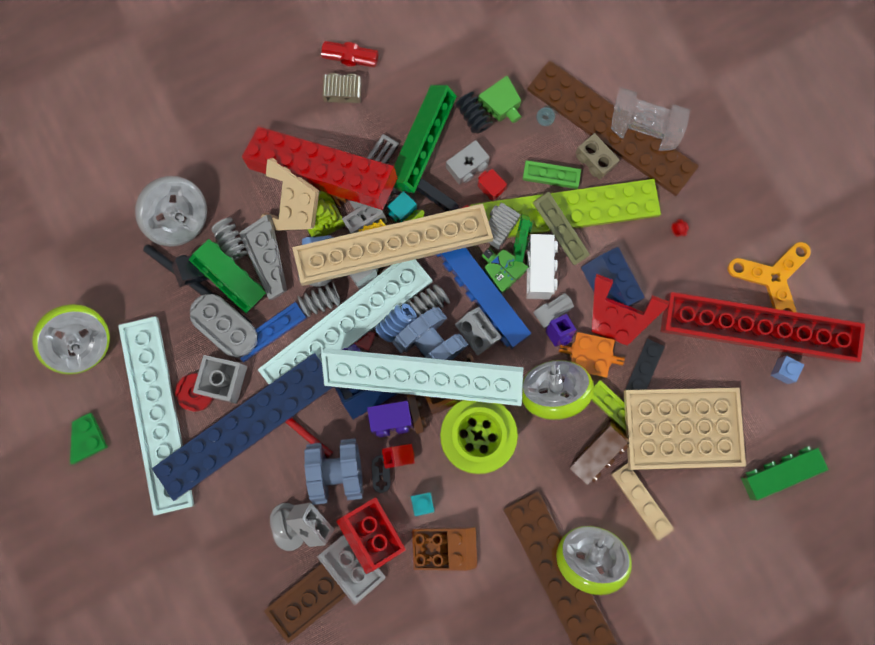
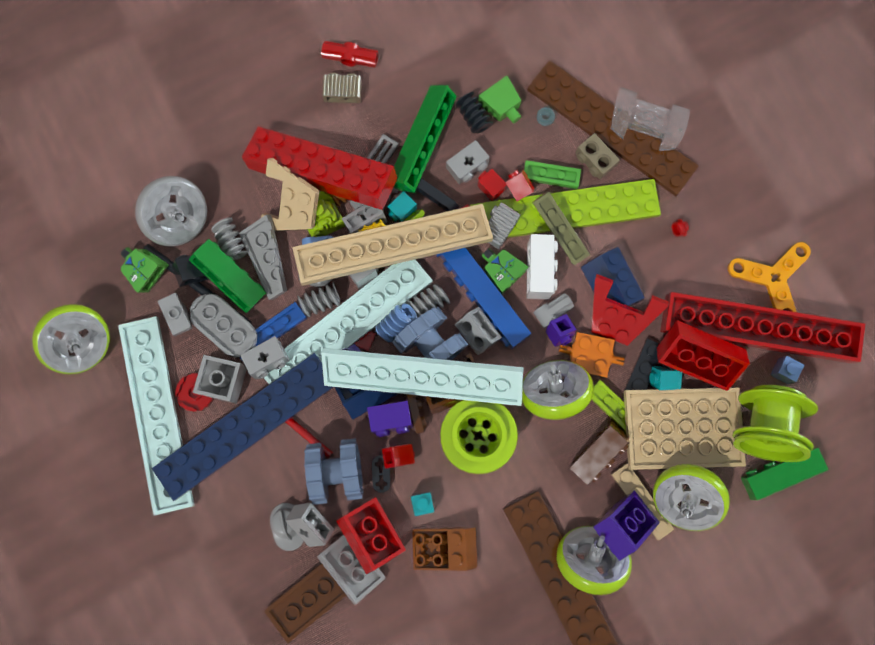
green wing [70,413,108,465] -> none
green wing [513,214,532,262] -> none
none -> bright green torso [120,247,169,293]
none -> light grey brick [158,293,192,336]
none -> light grey brick [240,336,290,379]
none -> brick [505,169,535,201]
none -> dark purple brick [593,490,660,561]
none -> teal brick [649,366,682,390]
none -> flat silver wheel [653,464,730,531]
none -> red brick [657,320,750,391]
none -> lime wheel [732,385,818,462]

